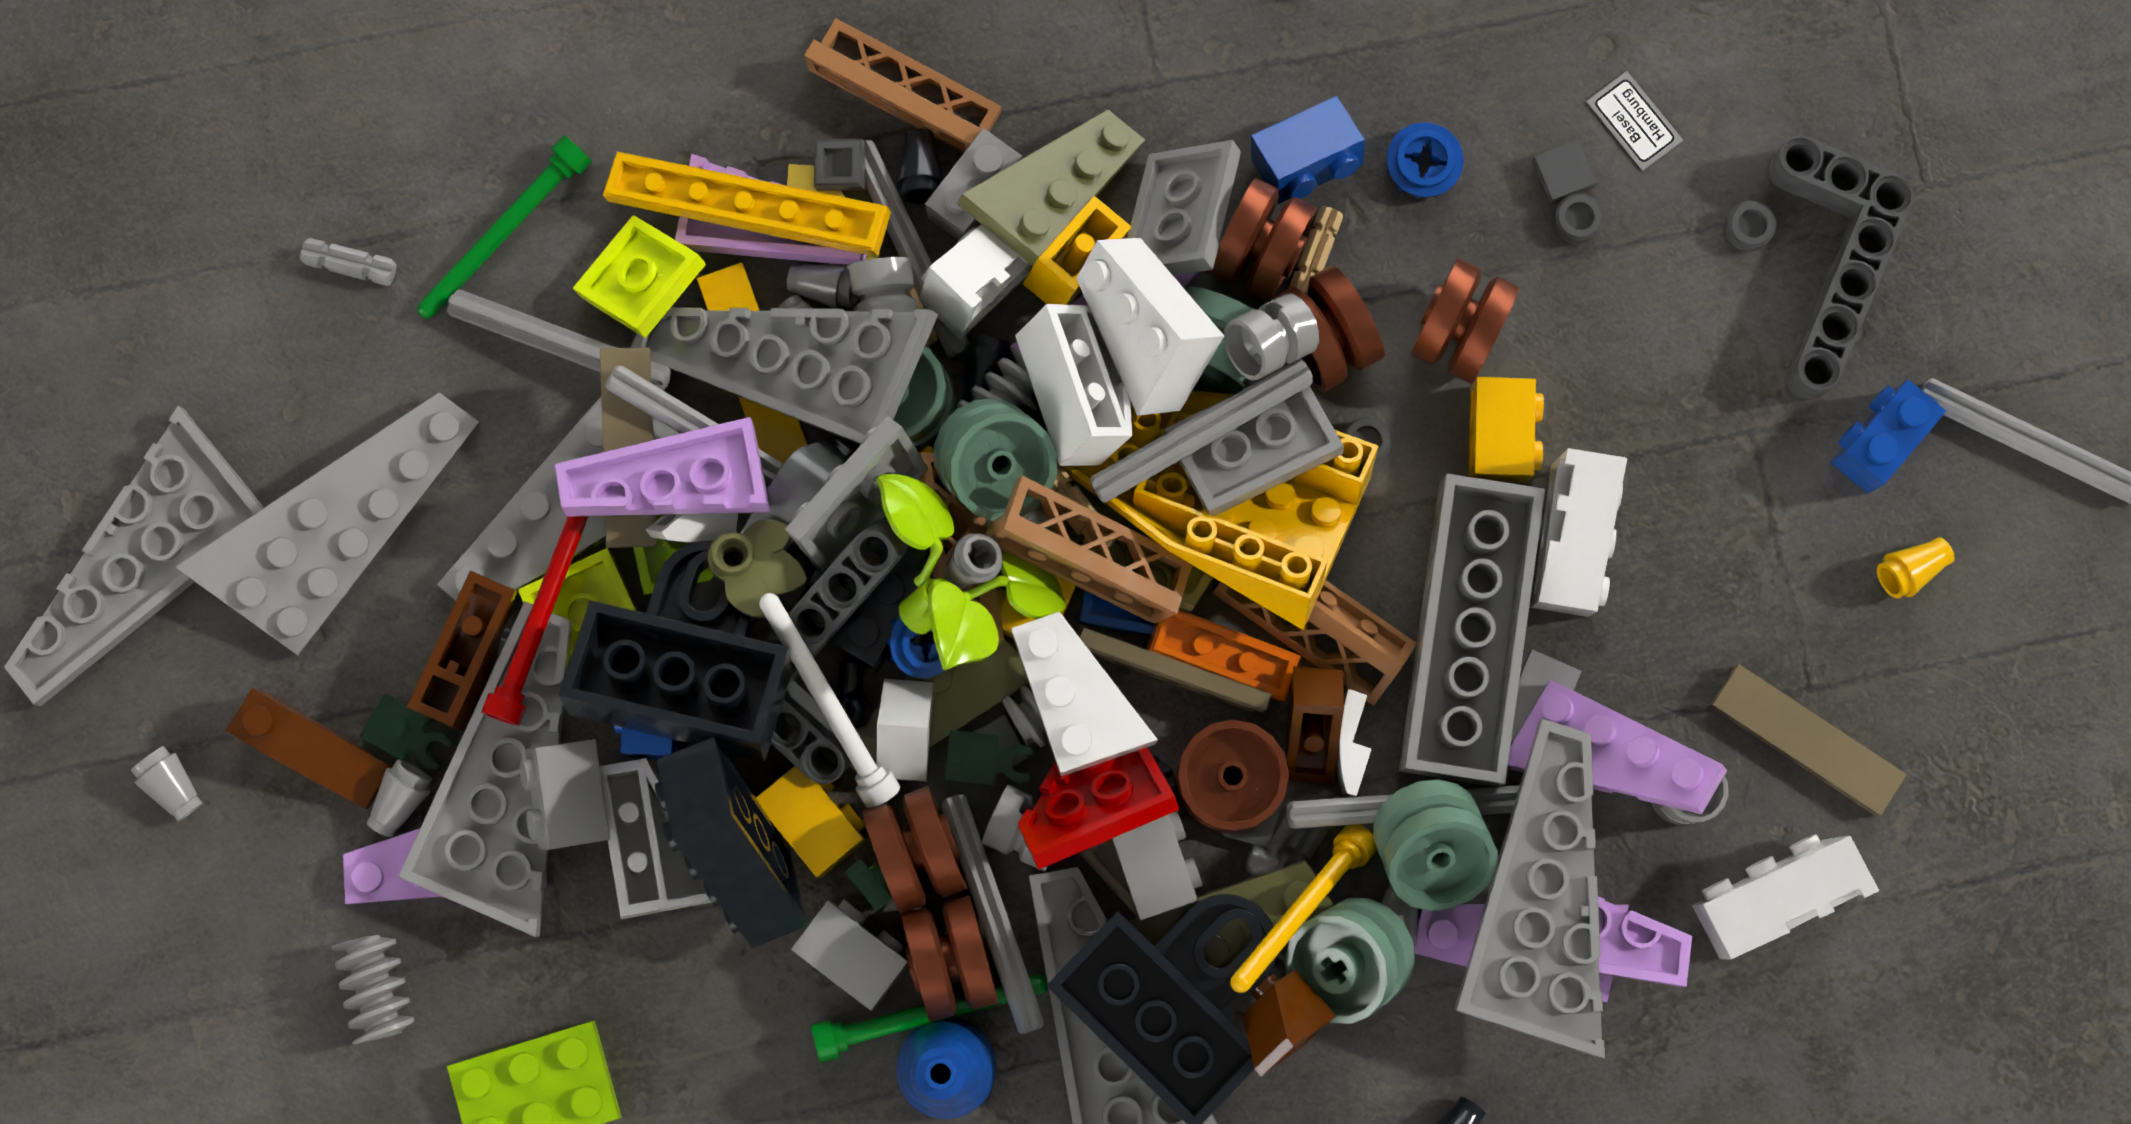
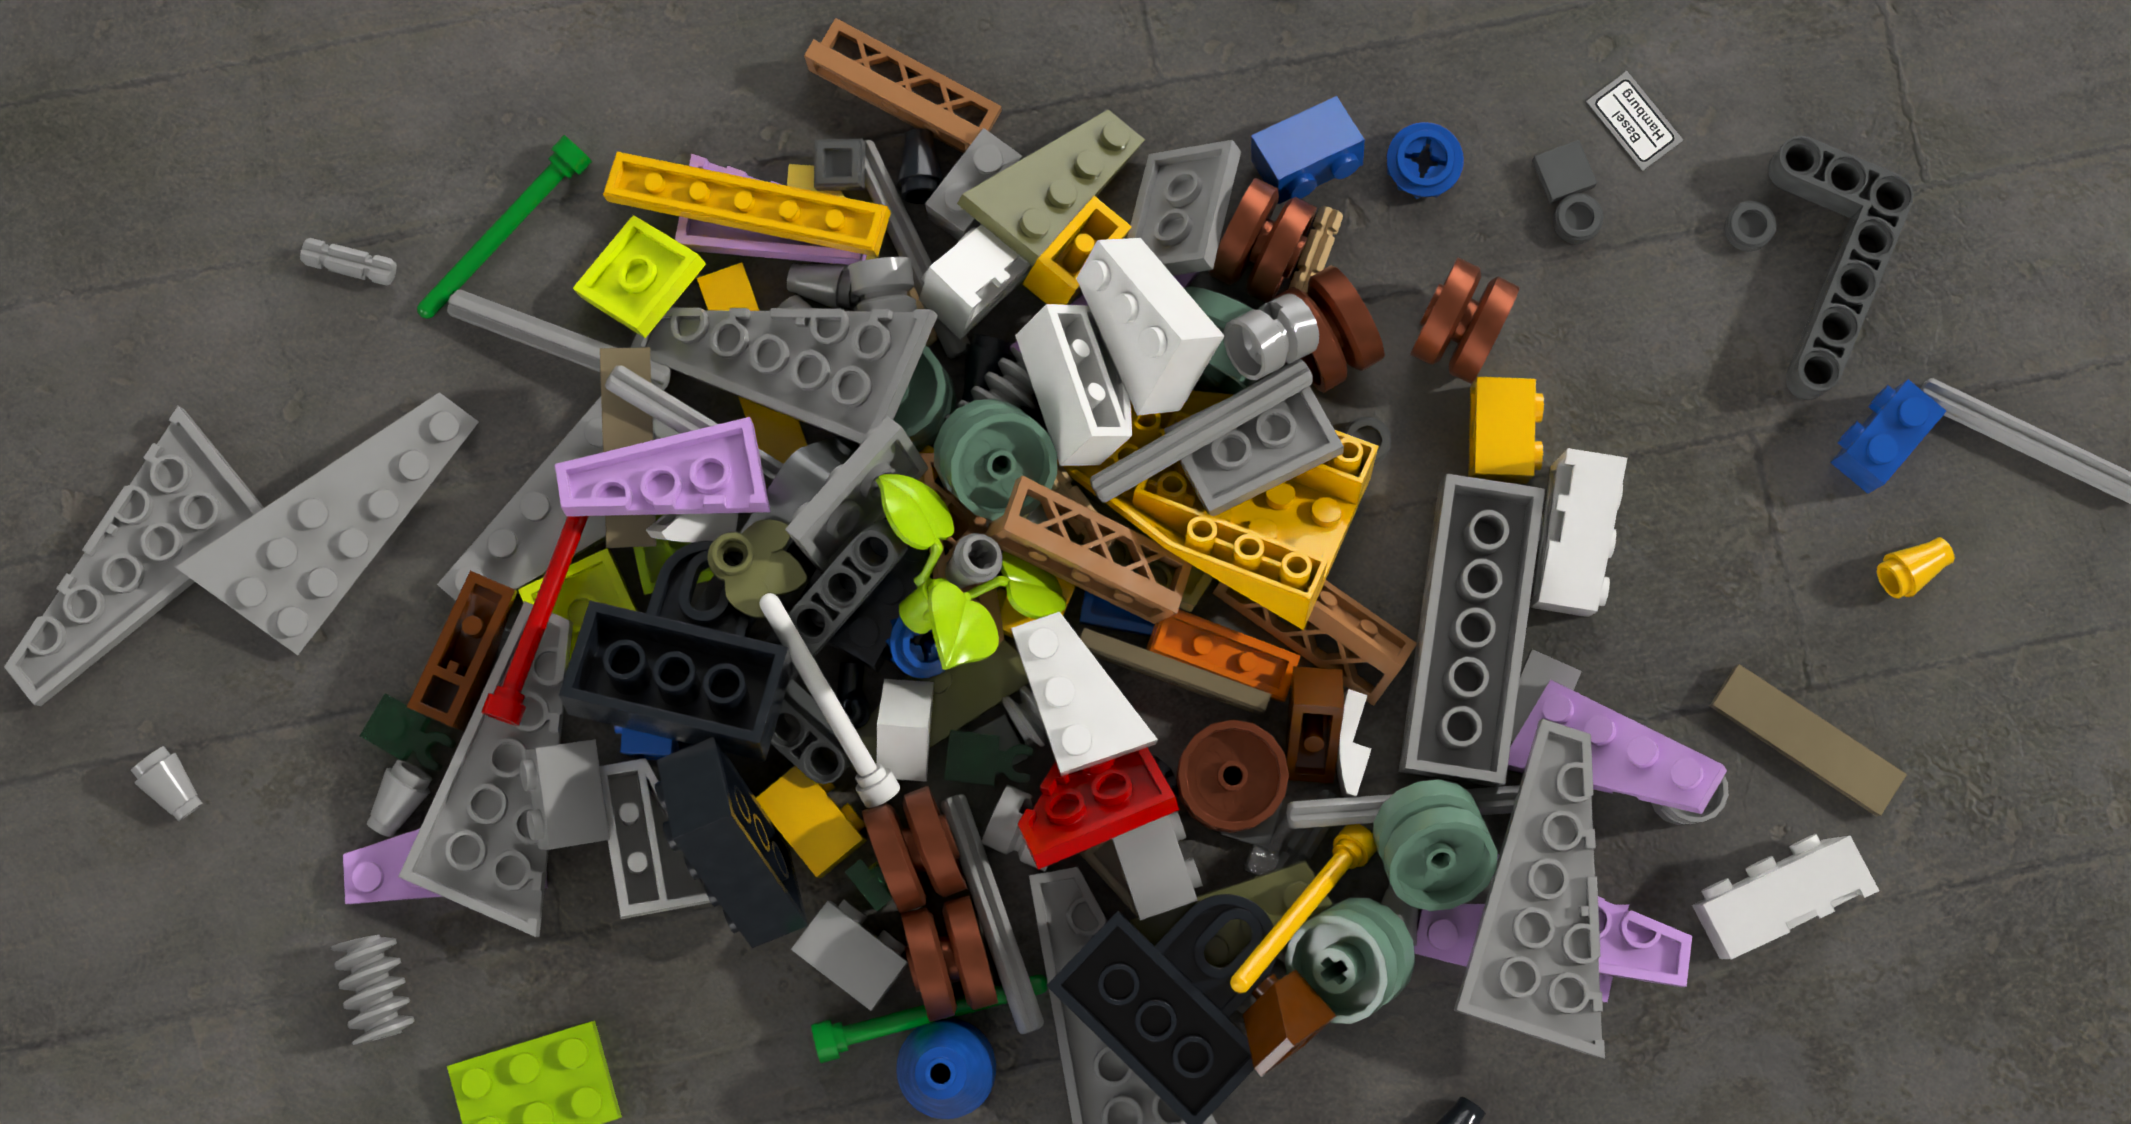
reddish brown slope [225,688,393,809] -> none

